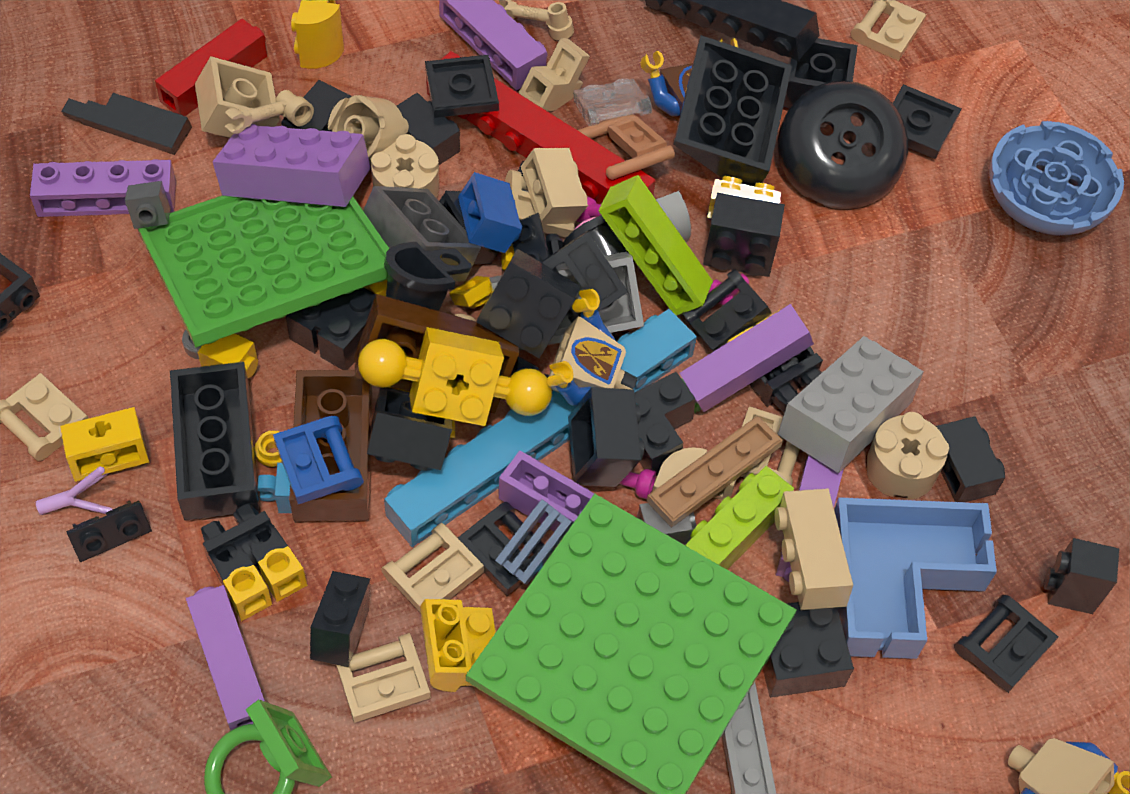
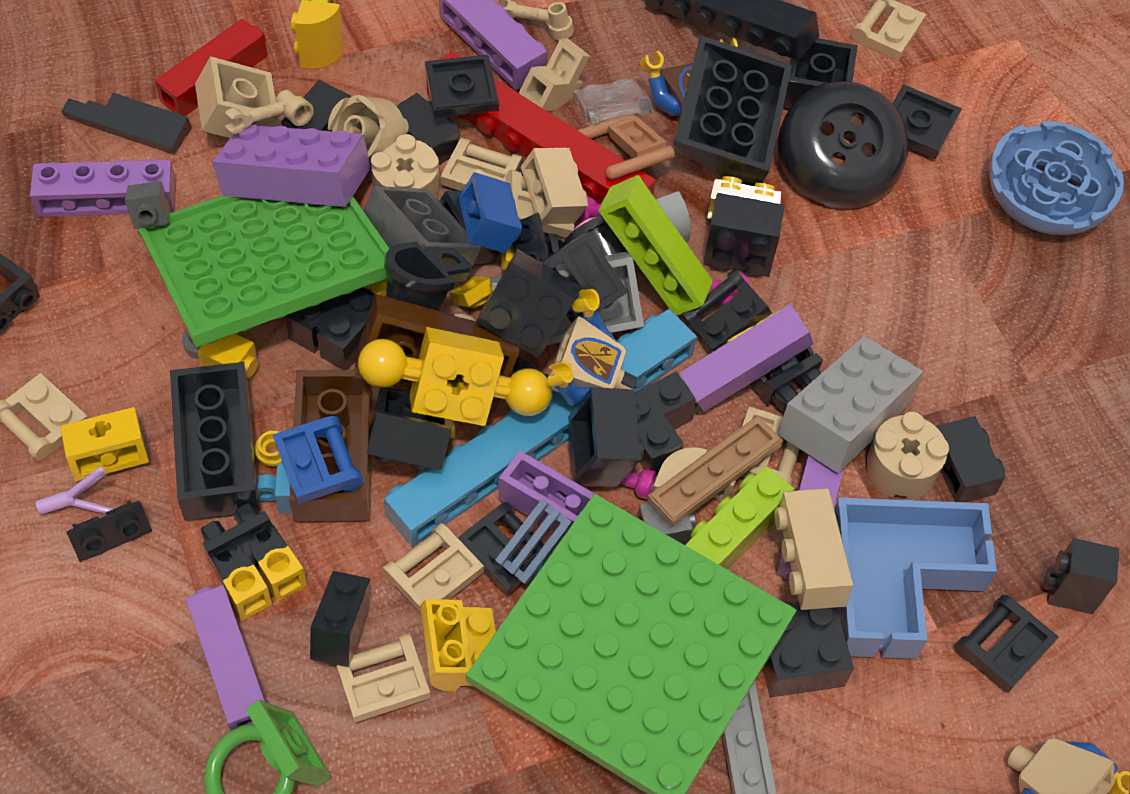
none -> tan plate [441,138,524,191]

